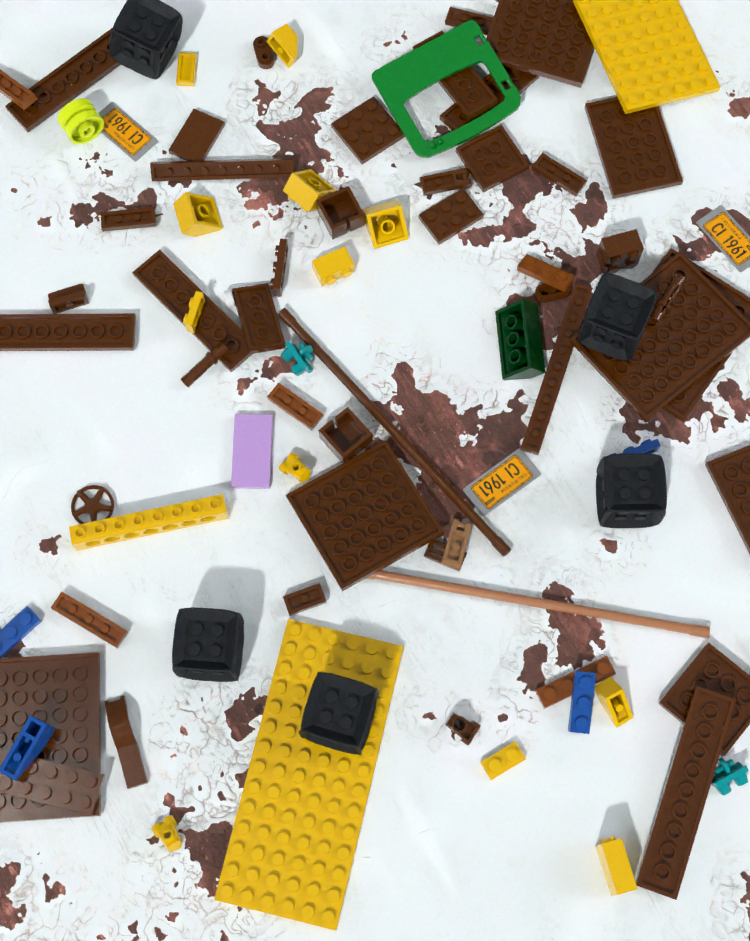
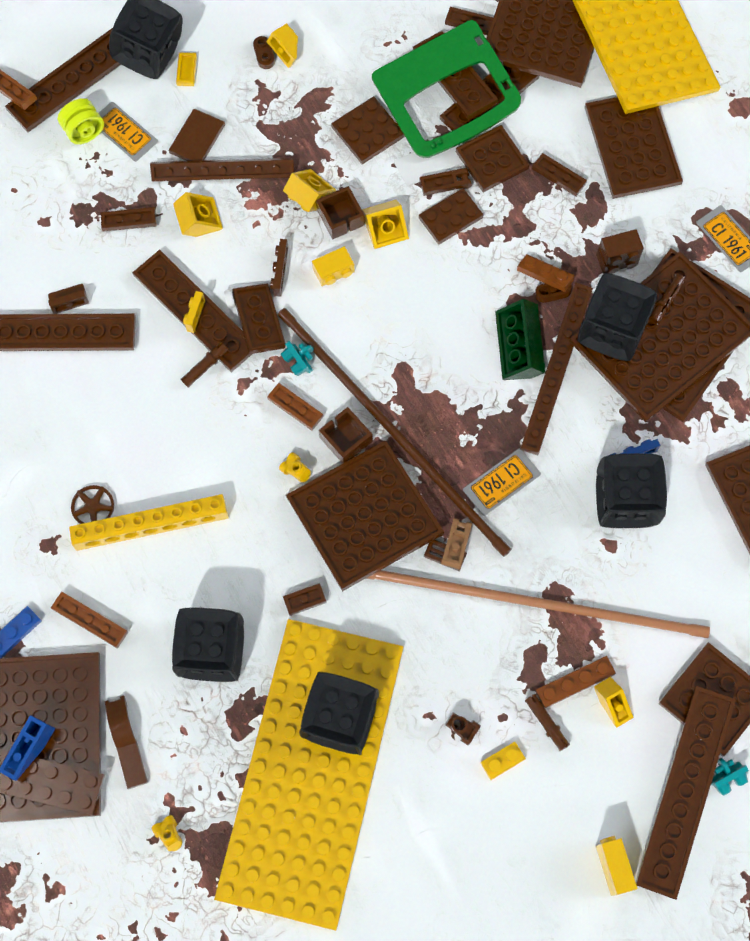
lavender tile [231,414,273,489] -> none
blue plate [568,670,596,734] -> none
none -> reddish brown pin [525,694,570,752]

